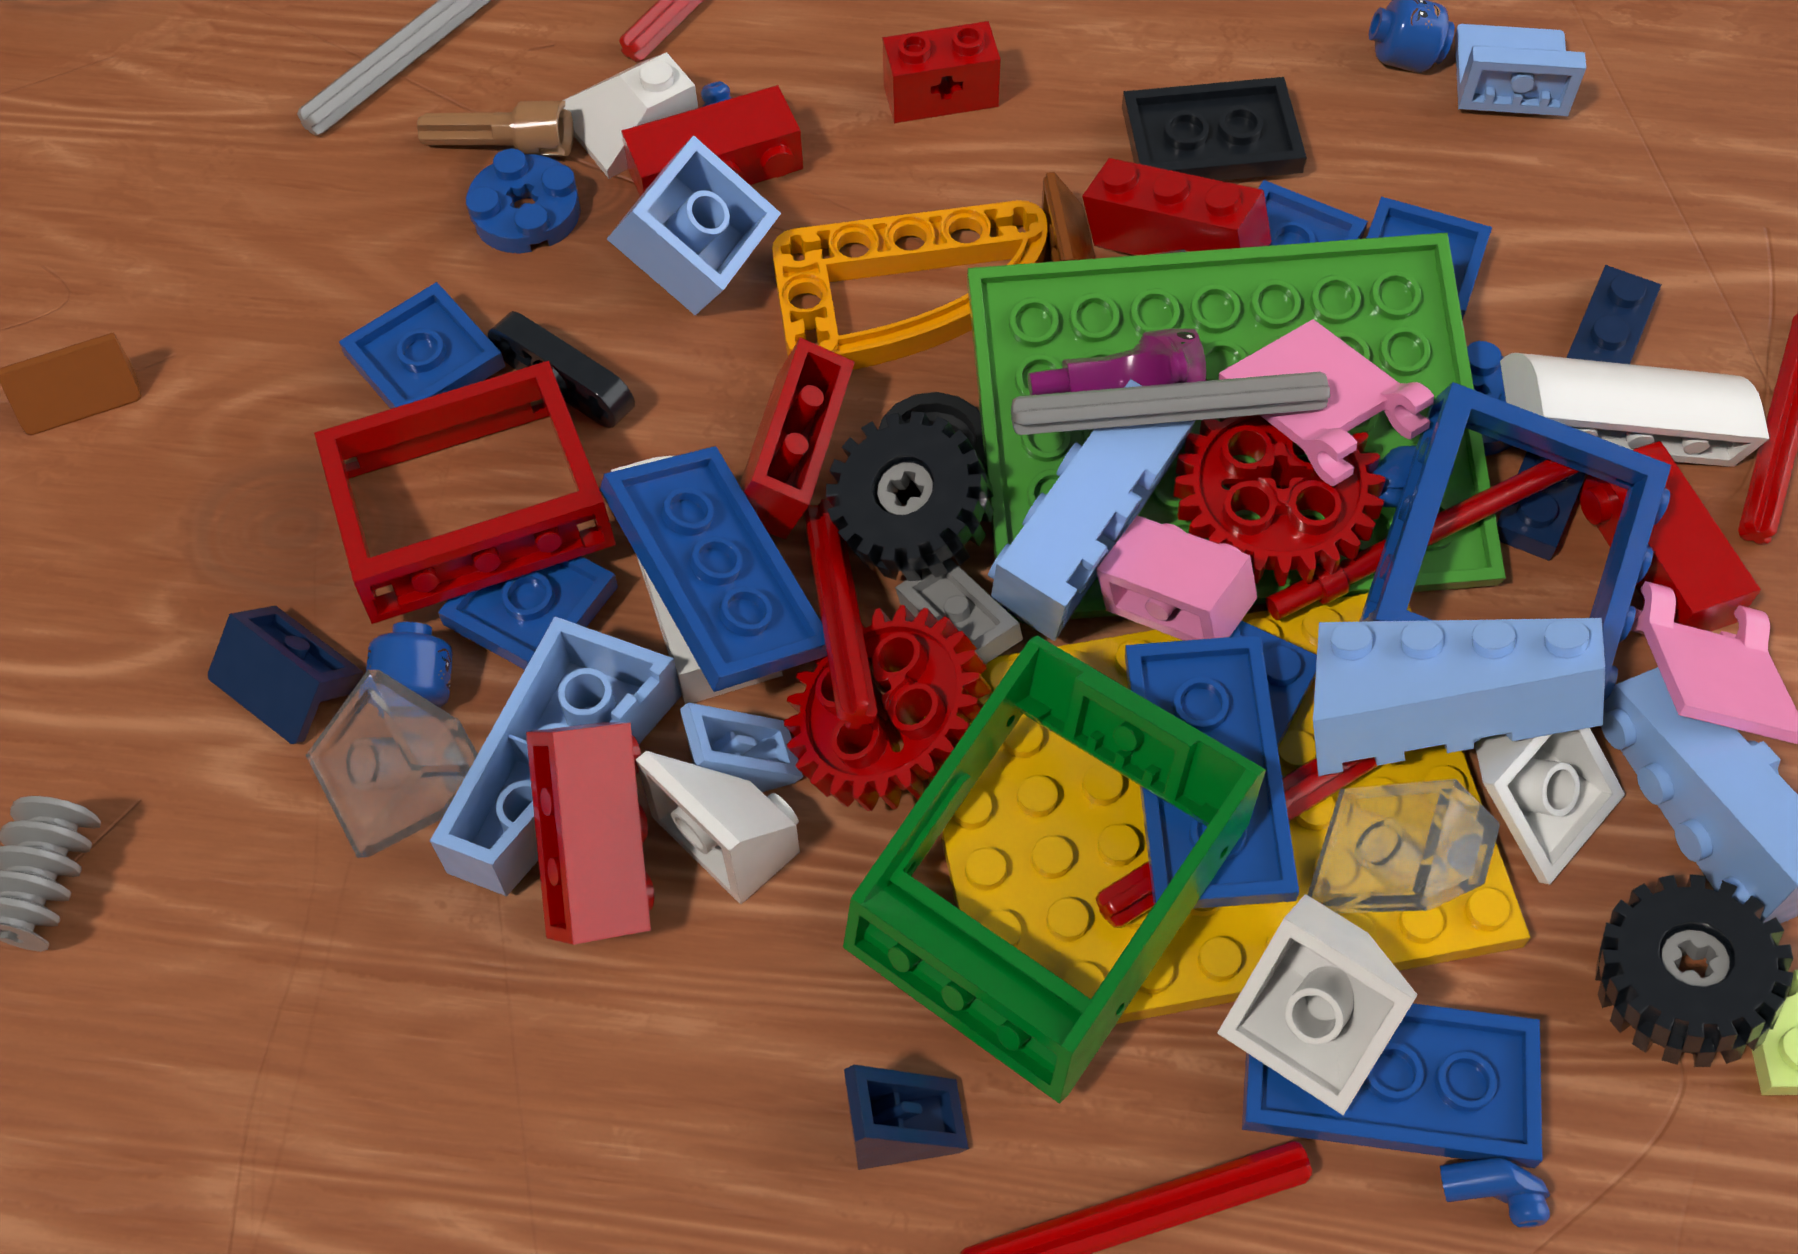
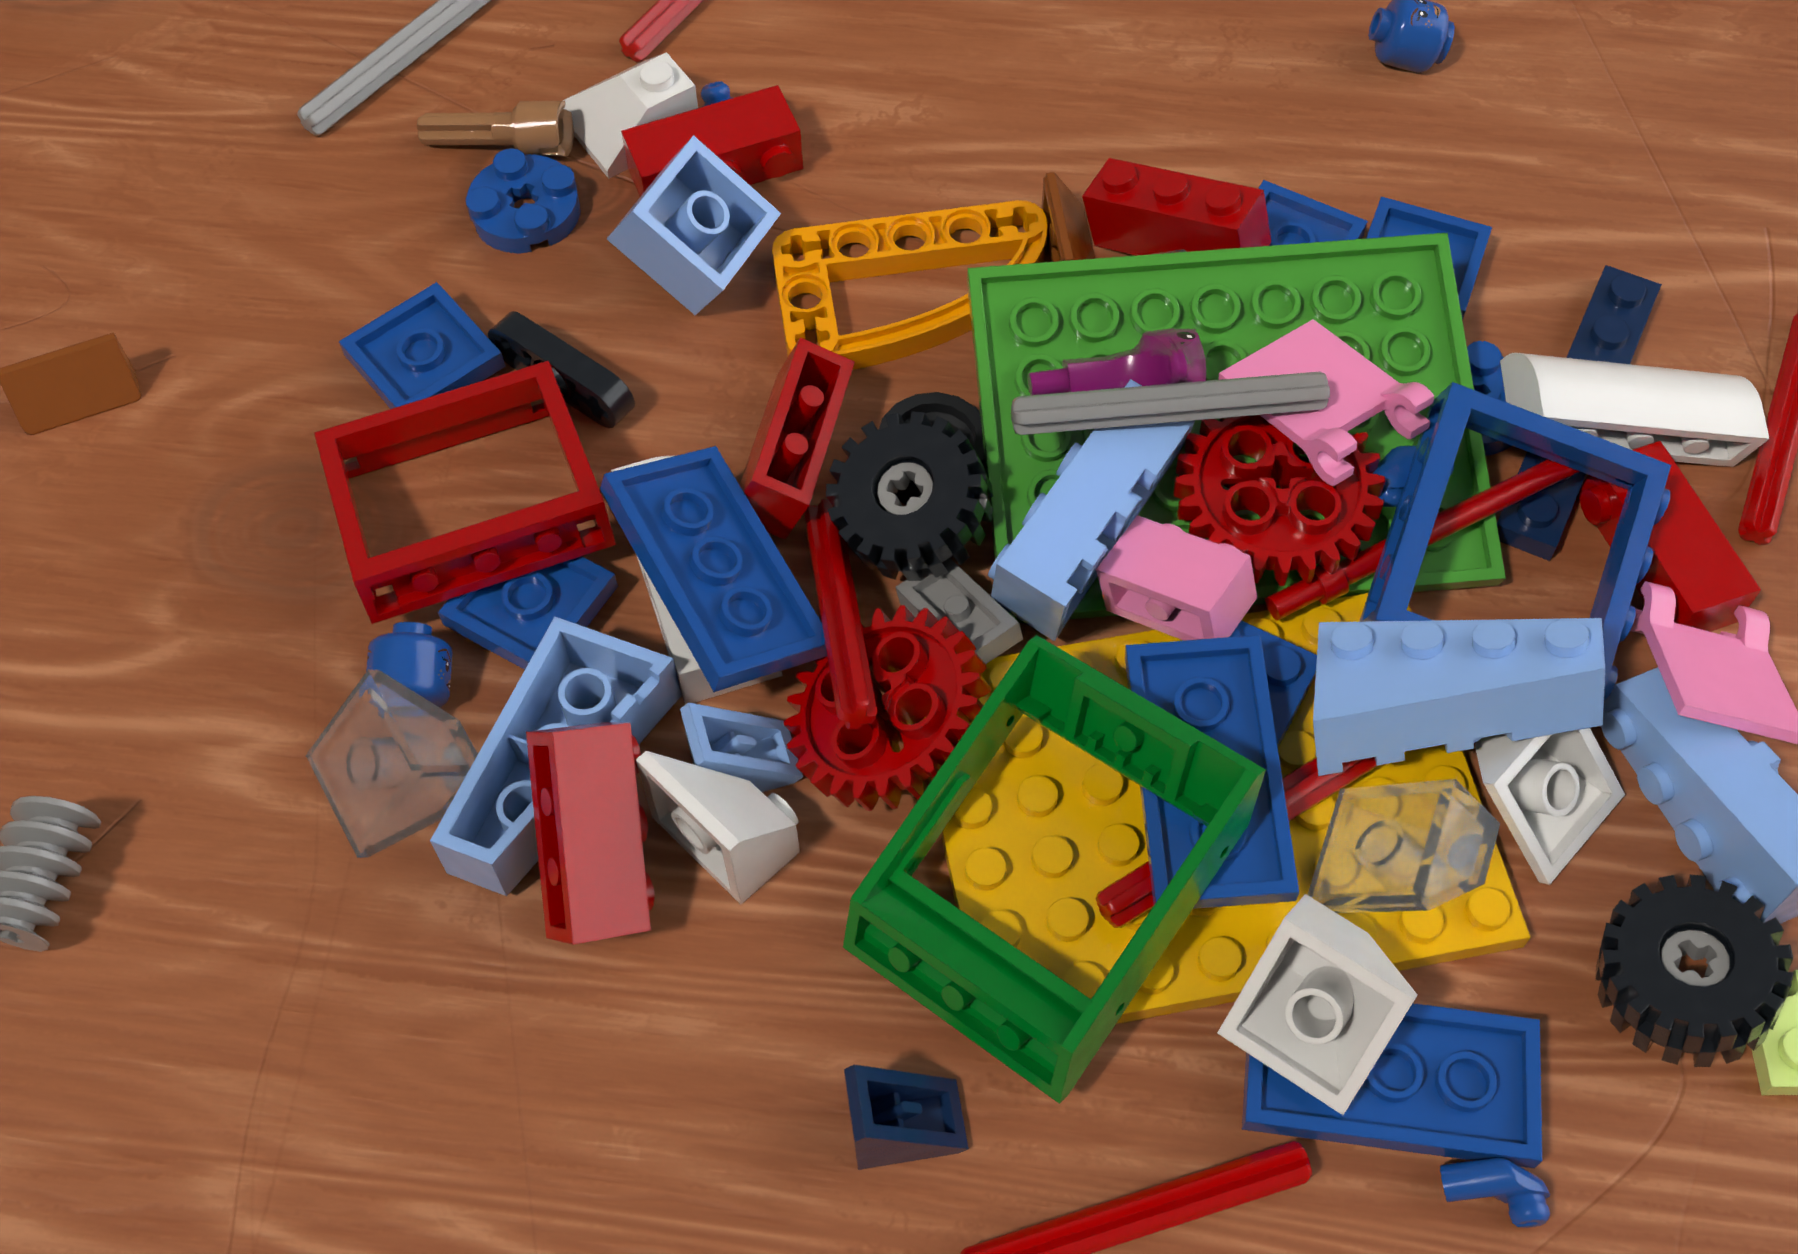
dark blue panel [208,605,364,744] -> none
red brick [882,21,1001,123] -> none
black plate [1122,77,1307,181] -> none
light blue bracket [1455,24,1586,116] -> none

